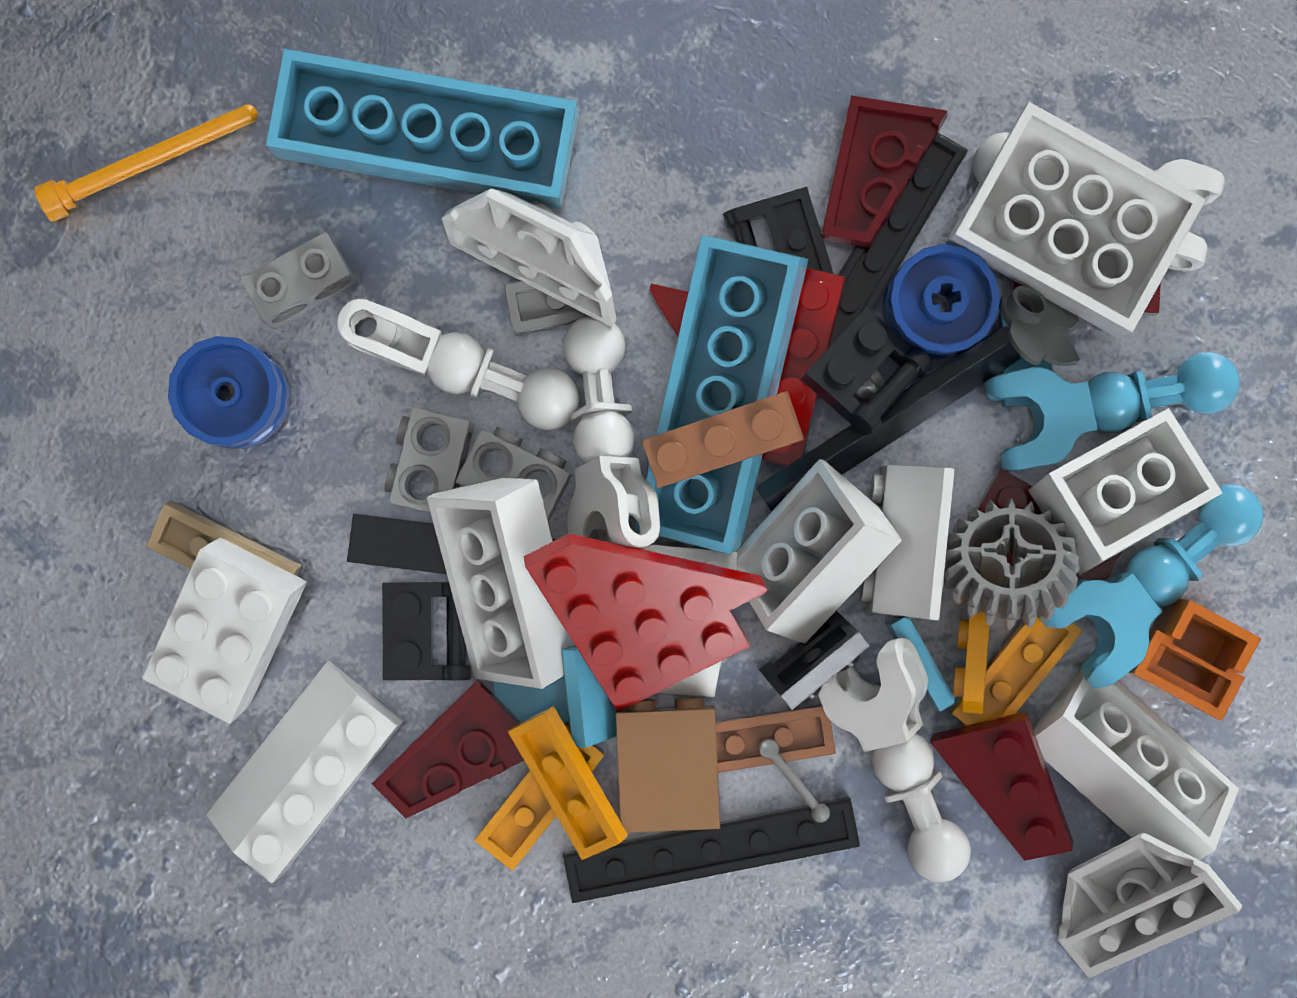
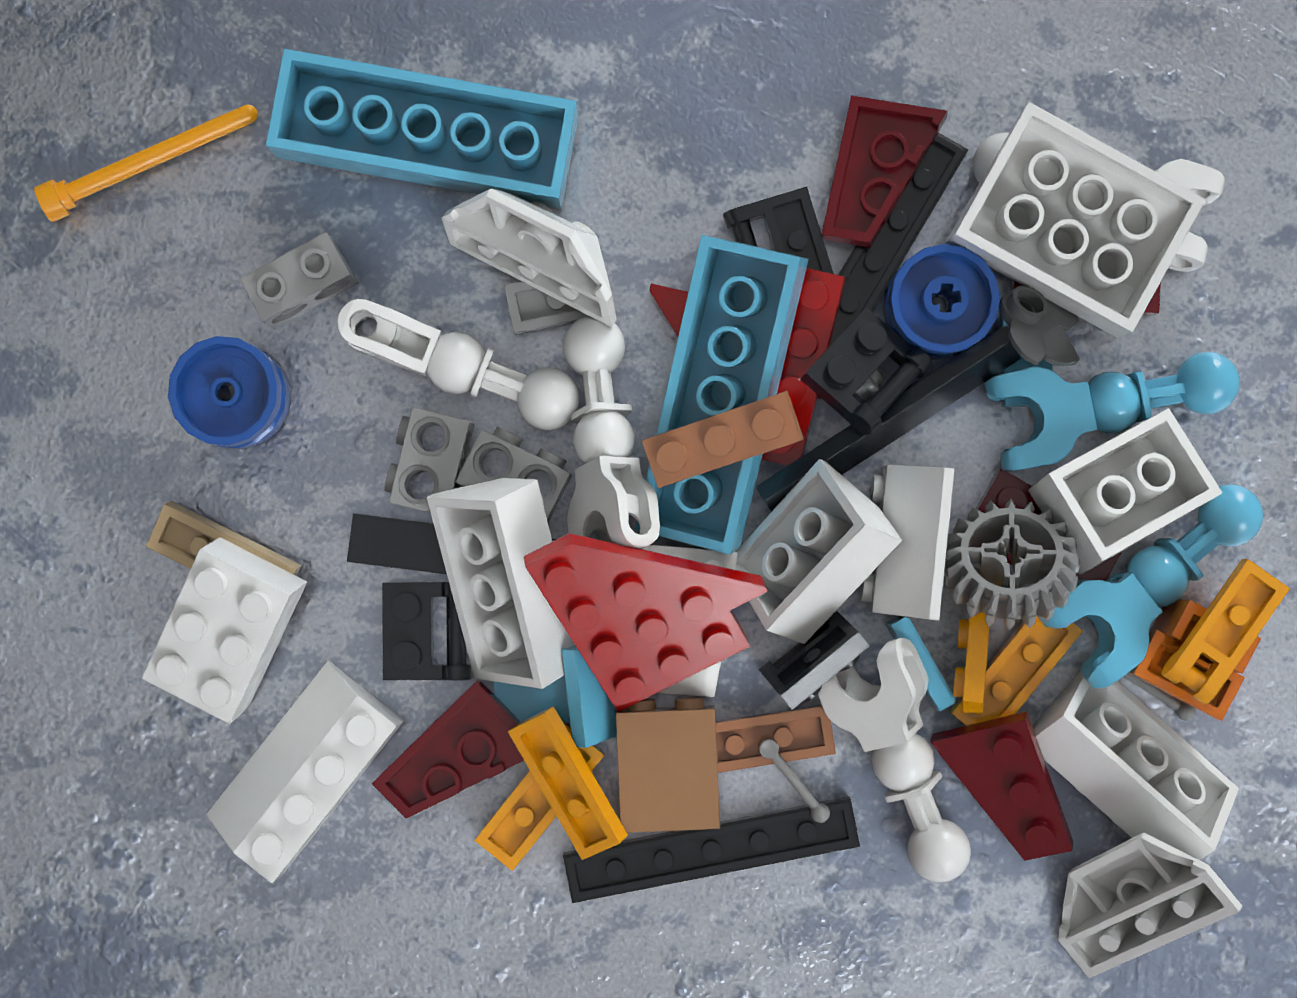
none -> light grey hinge [1123,673,1196,721]
none -> light orange plate [1161,559,1290,705]

